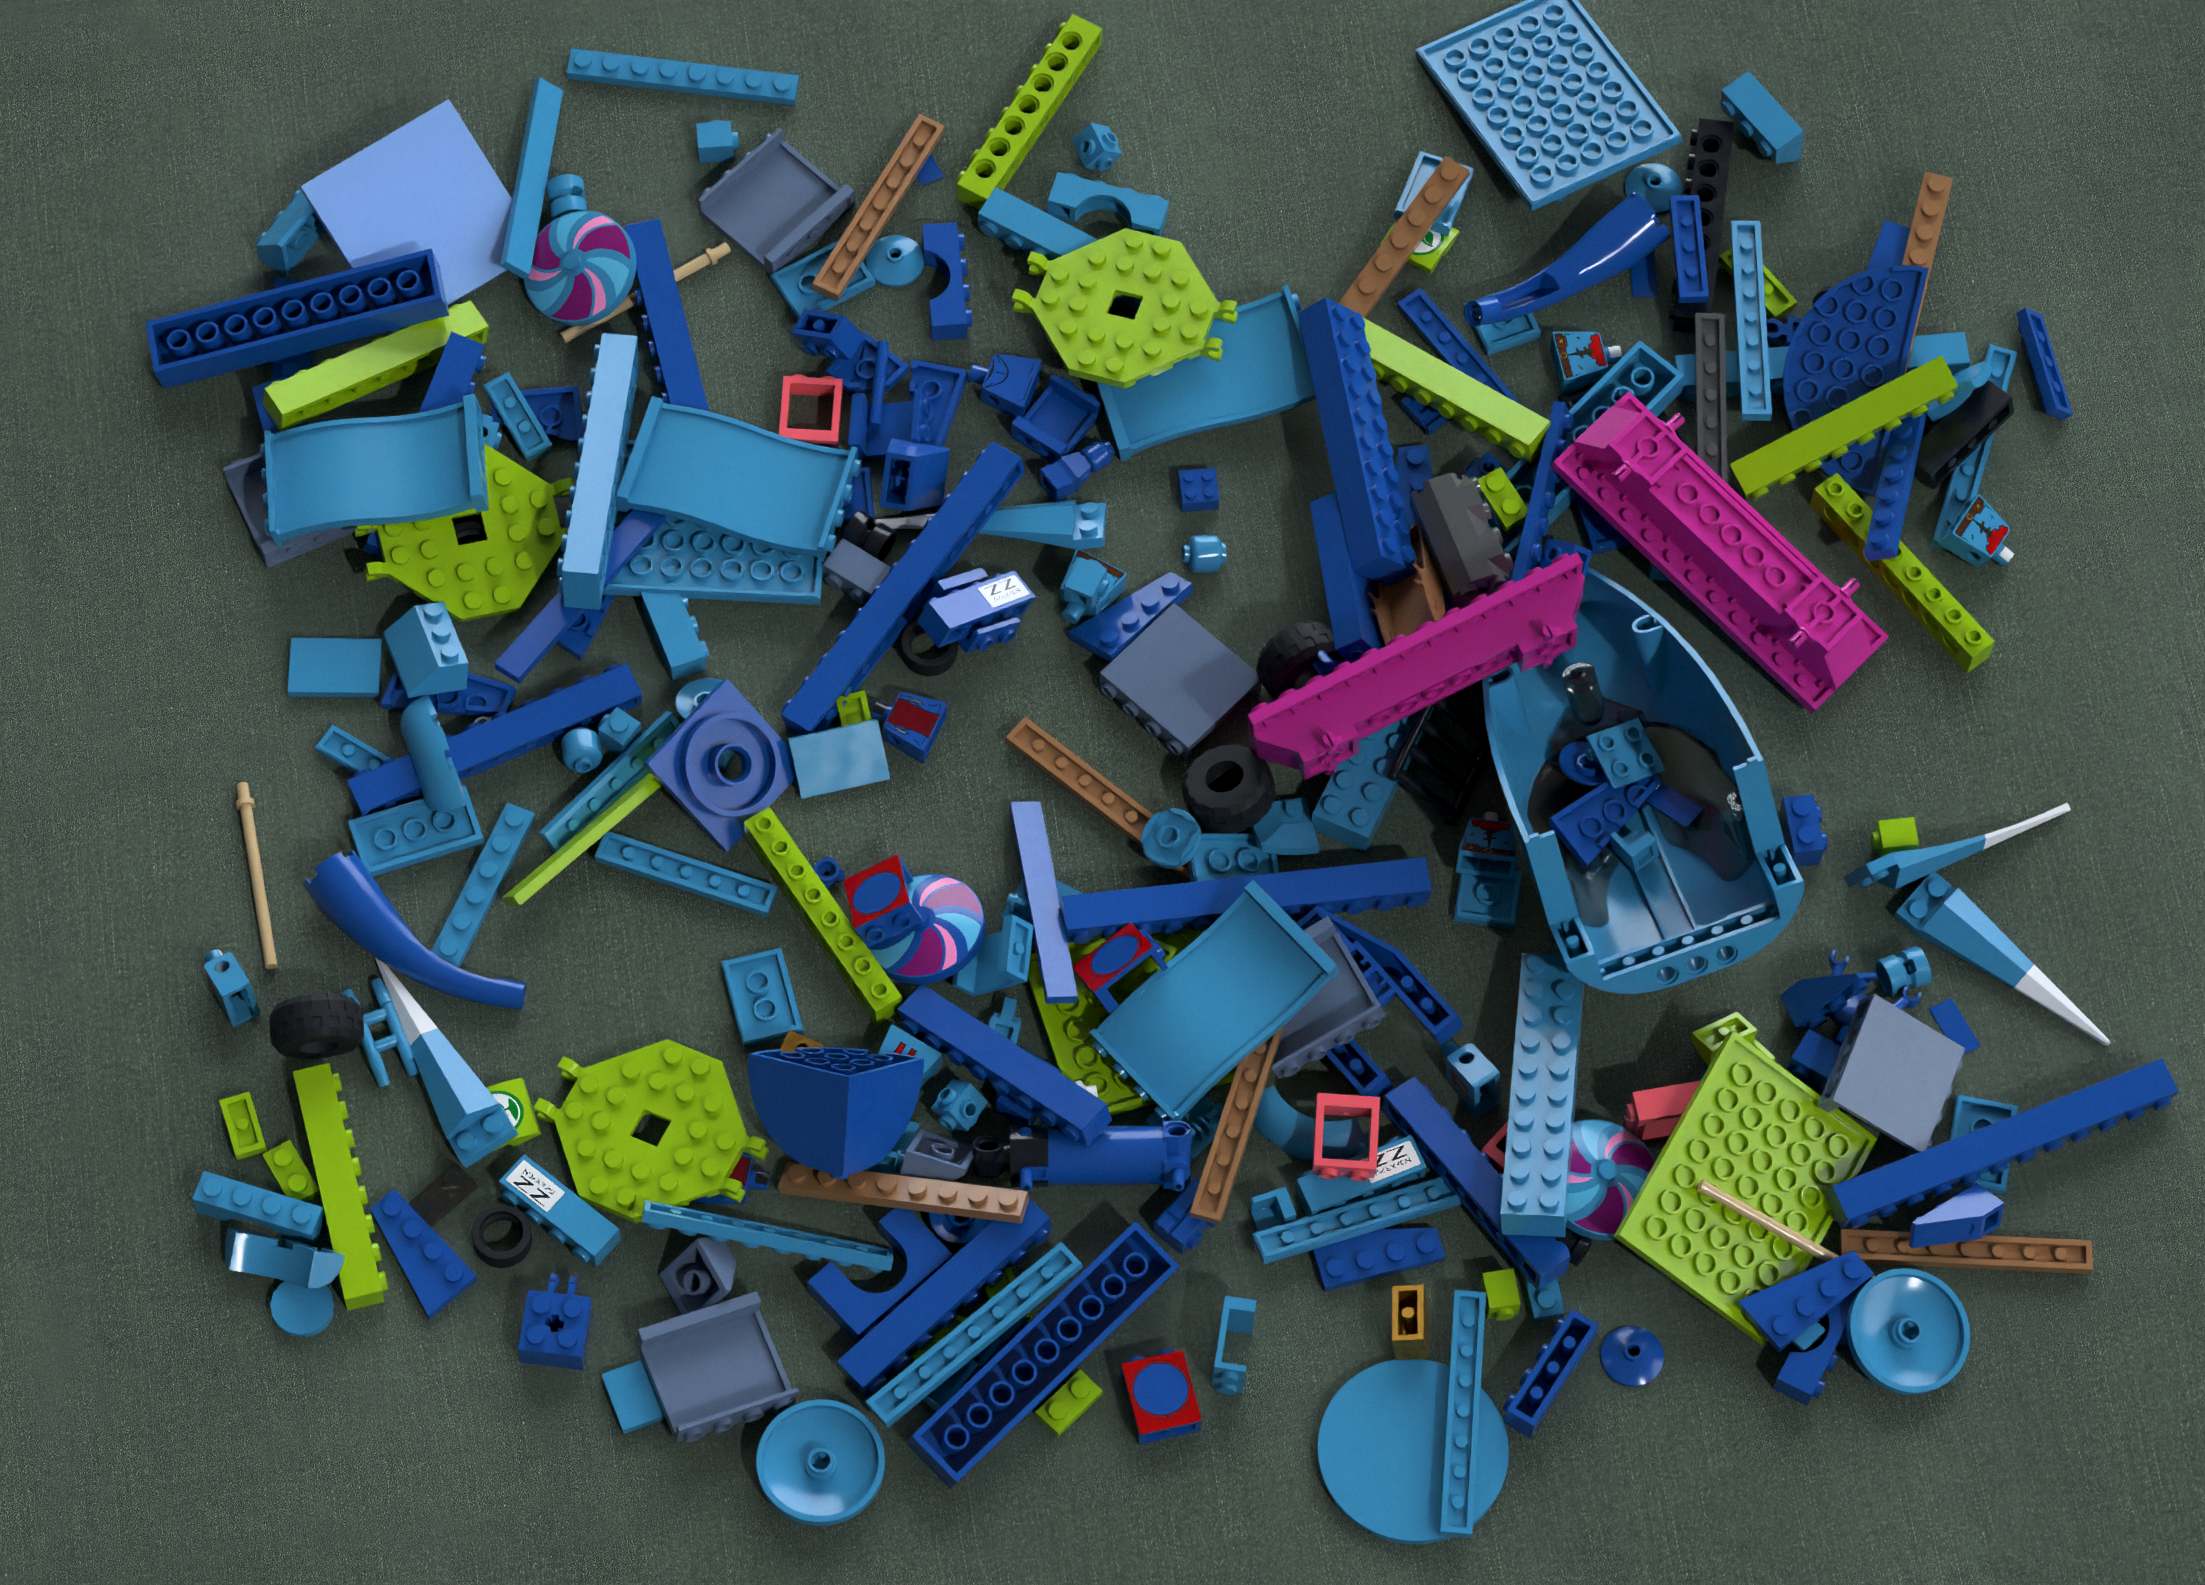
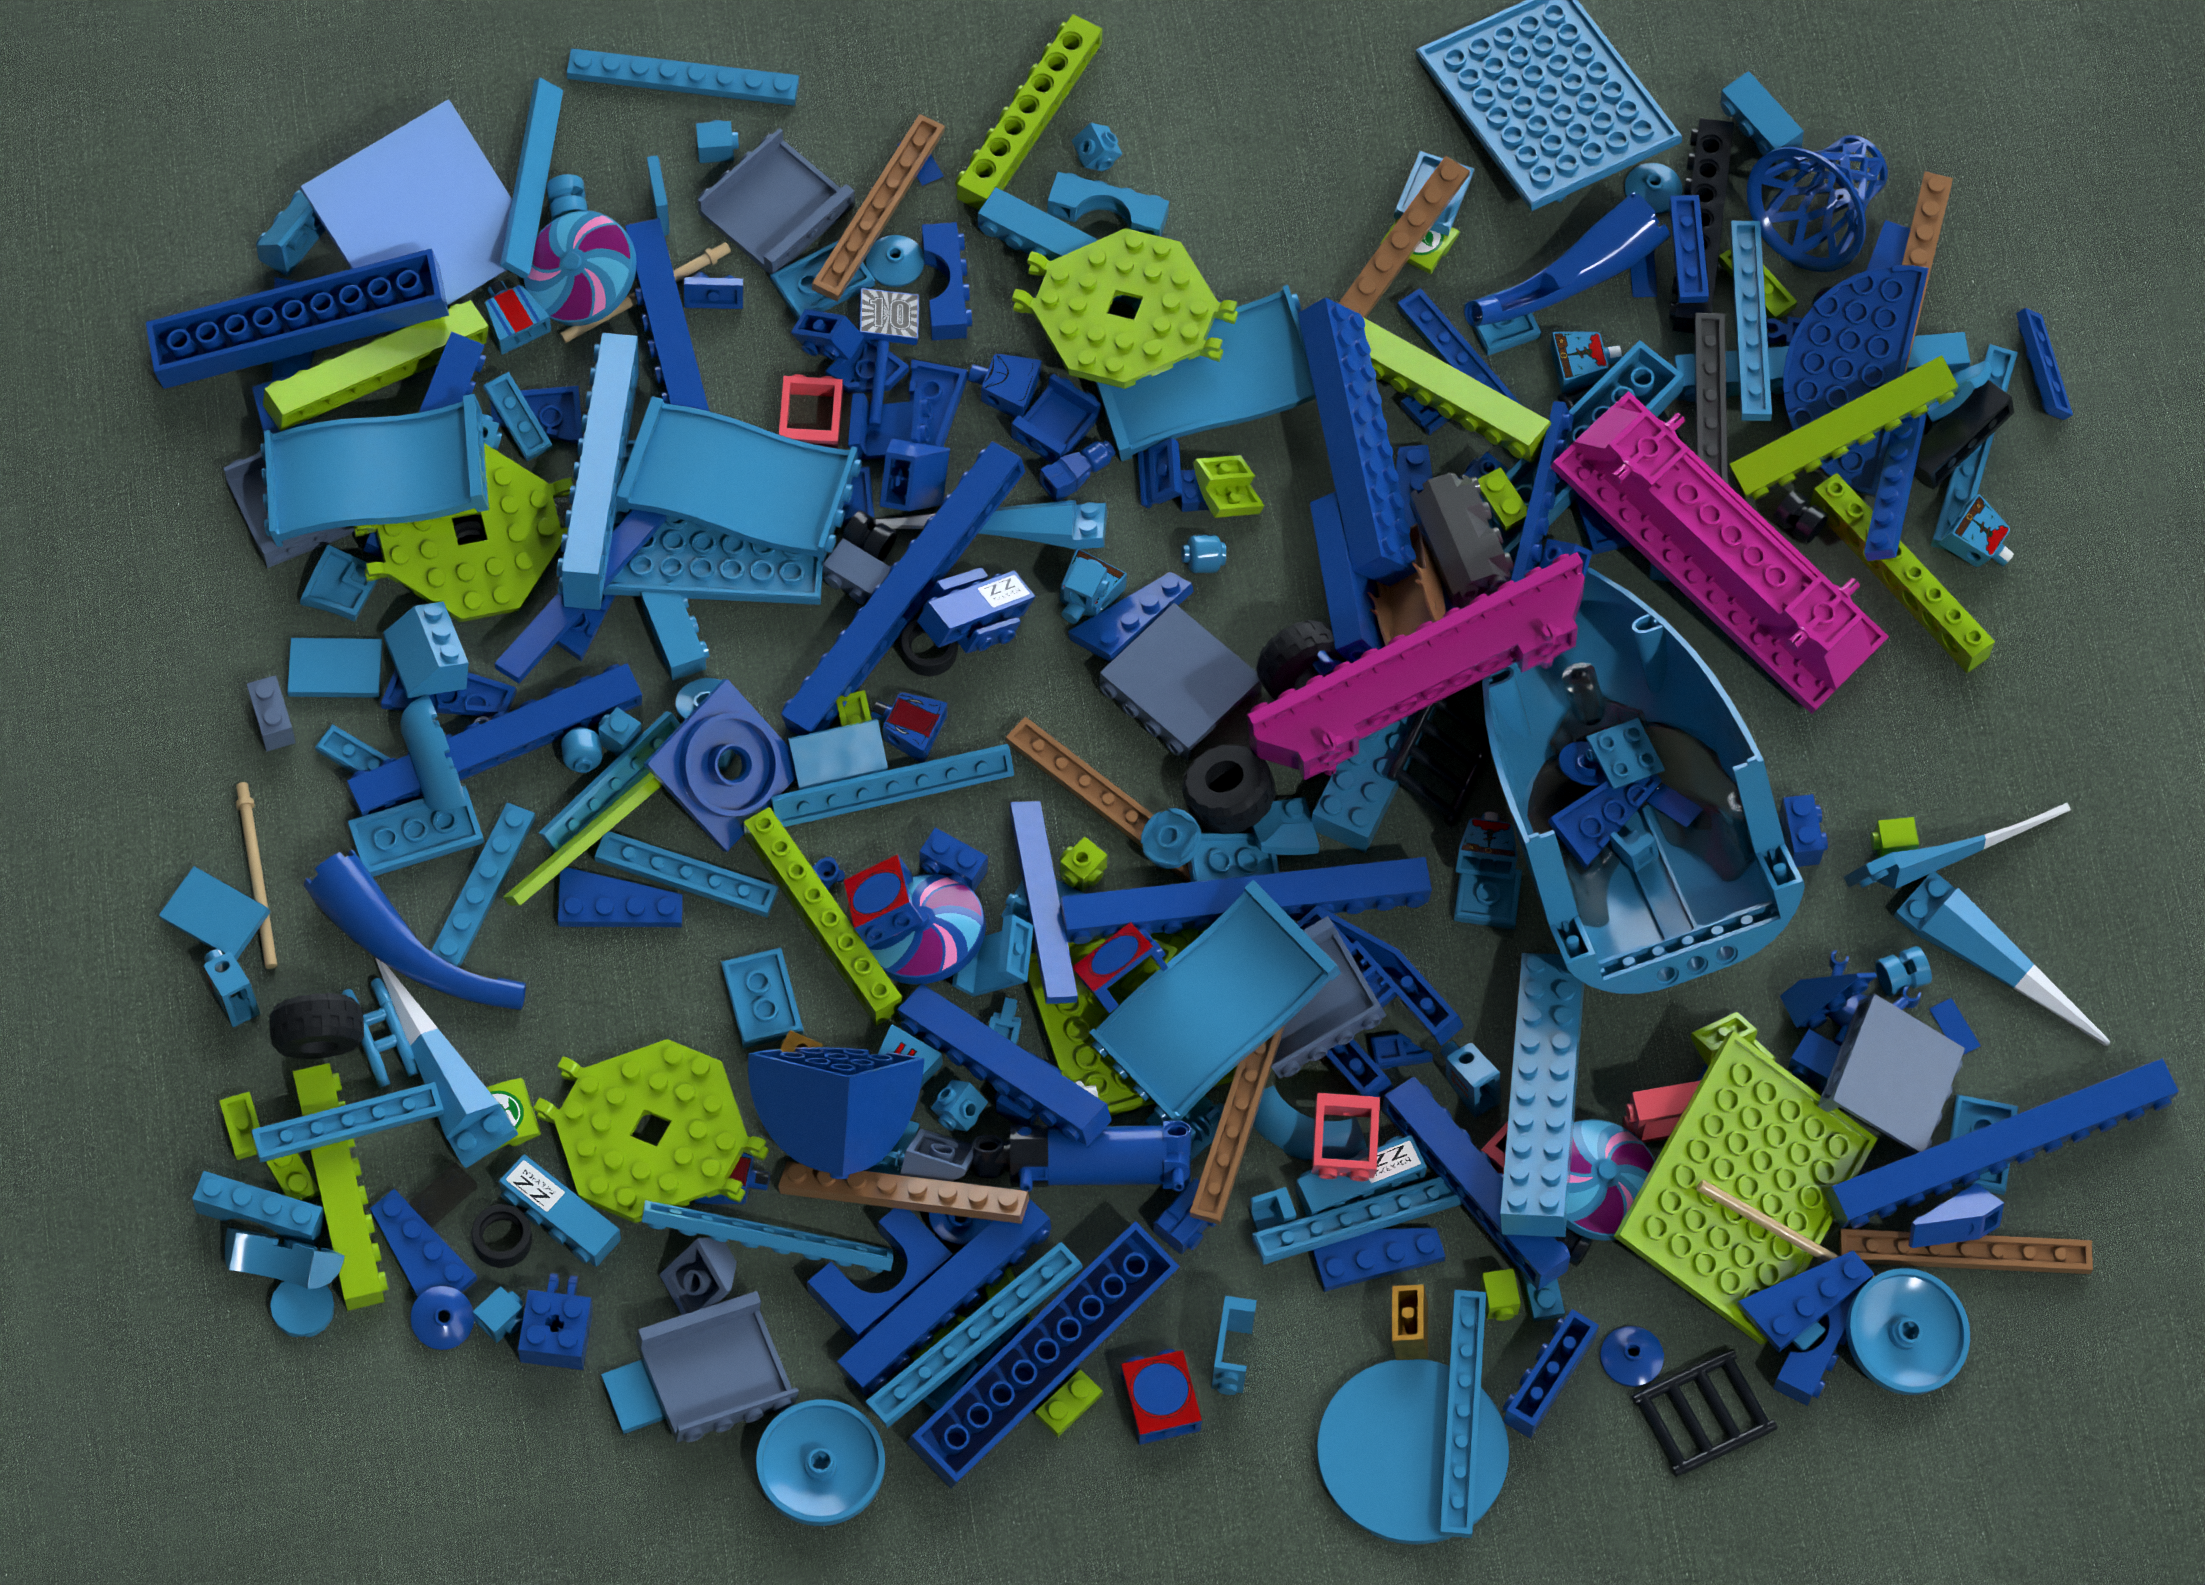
none -> dark azure tile [159,866,270,960]
none -> sand blue brick [247,675,296,752]
none -> dark azure plate [251,1082,444,1163]
none -> dark azure plate [300,545,379,622]
none -> blue dish [410,1286,474,1350]
none -> dark azure brick [473,1286,524,1343]
none -> torso [485,281,551,355]
none -> blue wing [558,867,683,927]
none -> dark azure tile [647,155,670,236]
none -> blue tile [684,271,744,309]
none -> dark azure plate [771,744,1014,827]
none -> tile [859,288,919,345]
none -> blue brick [919,827,988,891]
none -> lime brick [1059,836,1108,892]
none -> blue plate [1138,438,1182,509]
none -> lime slope [1193,455,1265,518]
none -> blue tile [1370,1033,1433,1069]
none -> black bar [1631,1349,1778,1477]
none -> blue piece [1747,135,1888,272]
none -> black wheel [1772,490,1829,545]

